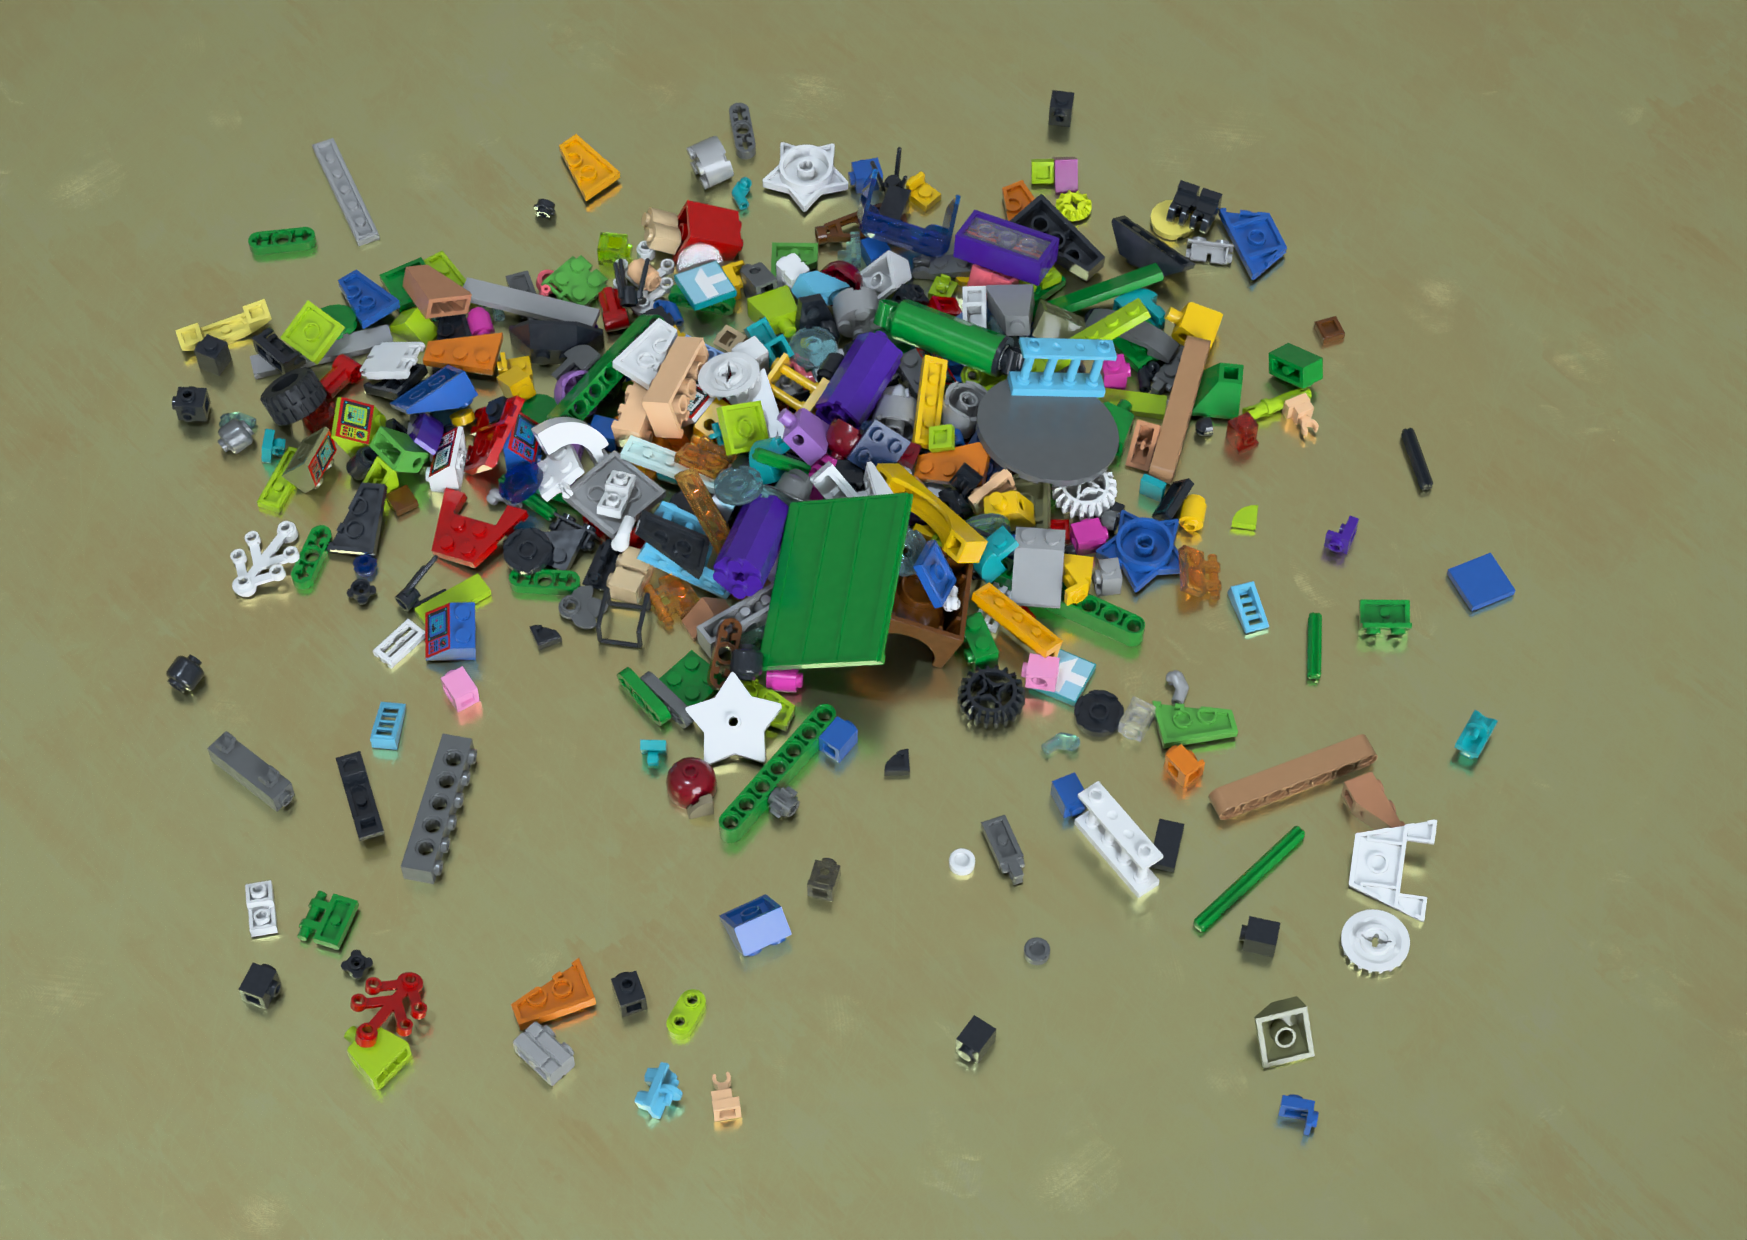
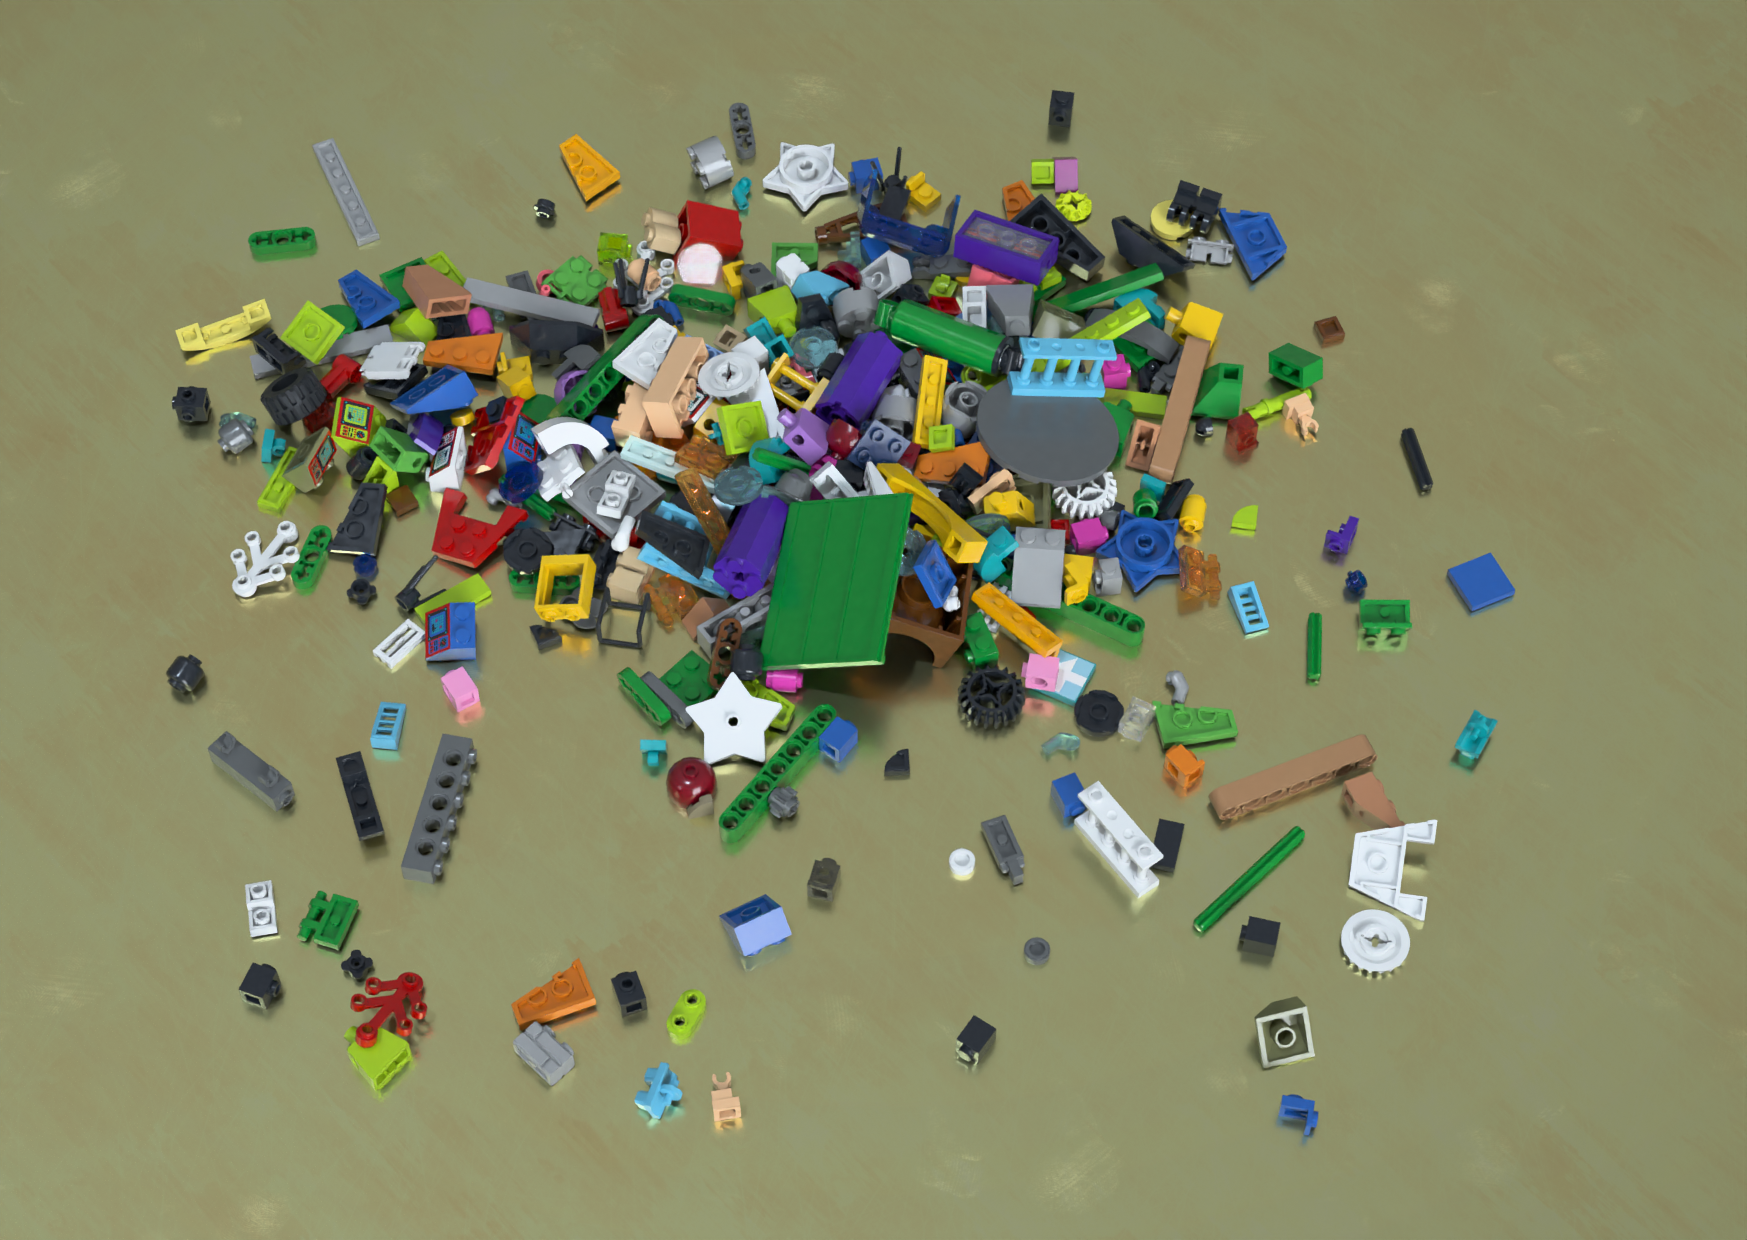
black brick [195,334,232,376] -> none
tile [674,260,737,311] -> none
none -> yellow window [534,554,596,622]
none -> green brick [1132,488,1158,518]
none -> clear blue plate [1345,570,1368,593]

